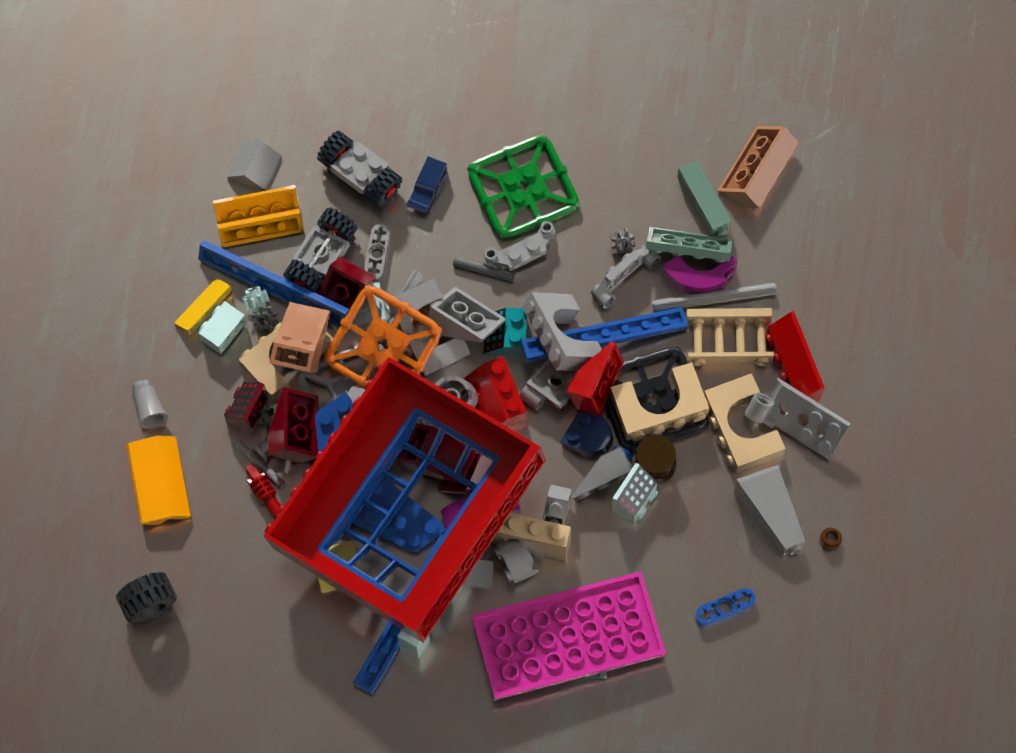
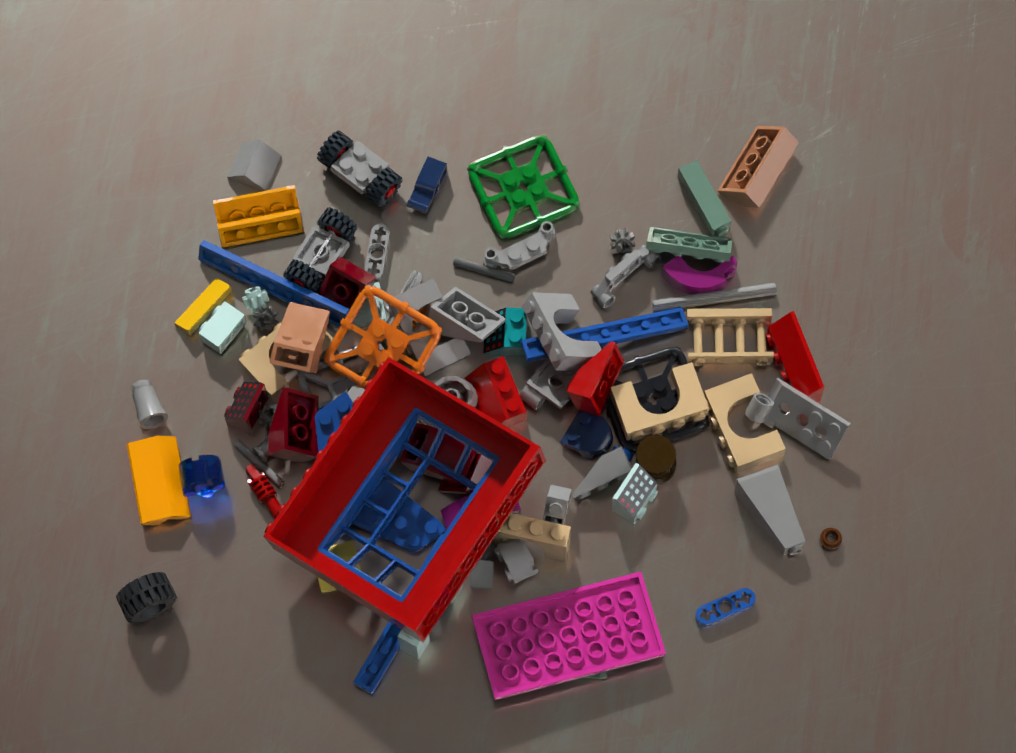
none -> clear blue brick [179,455,225,498]

